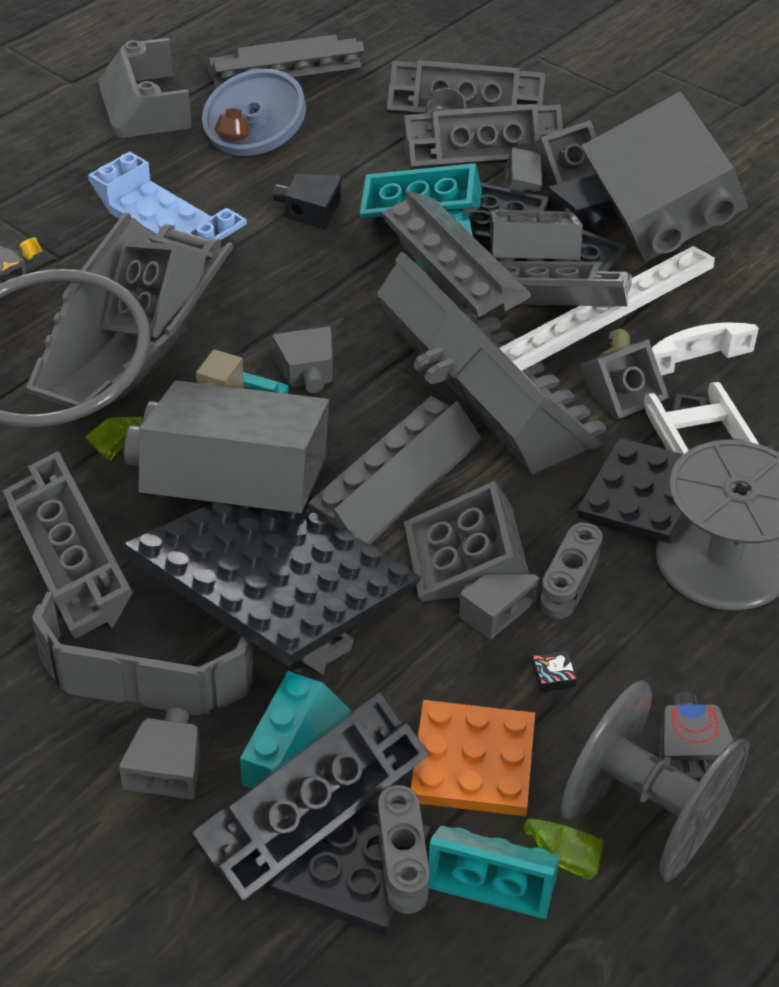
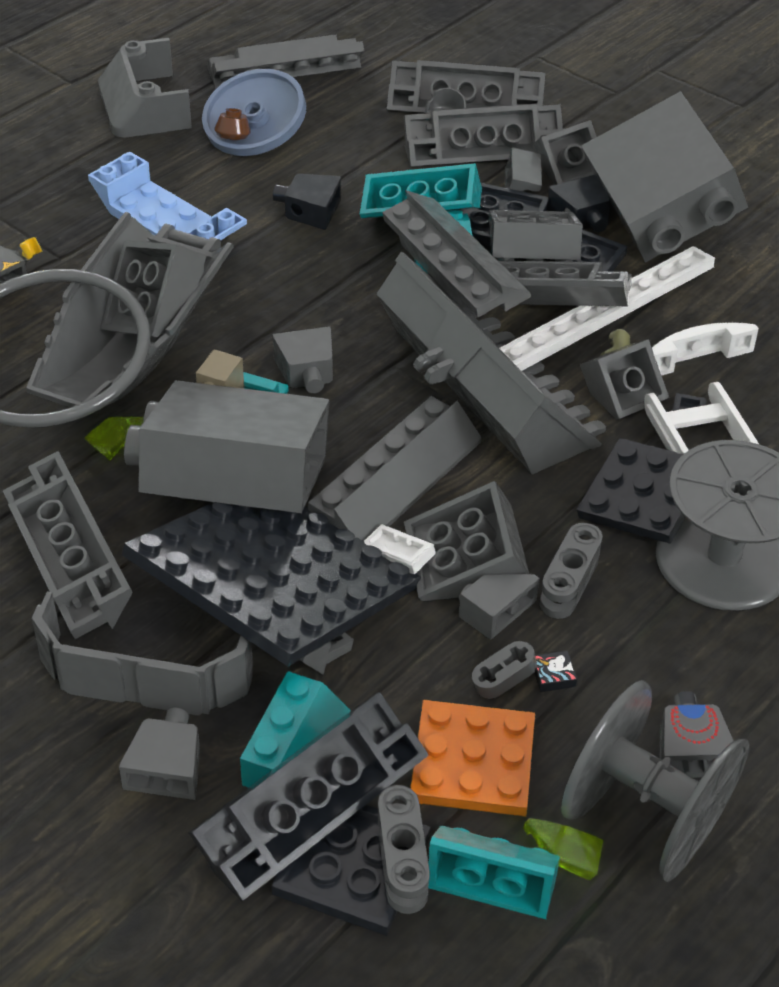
none -> white plate [364,524,436,574]
none -> dark grey beam [472,641,537,699]

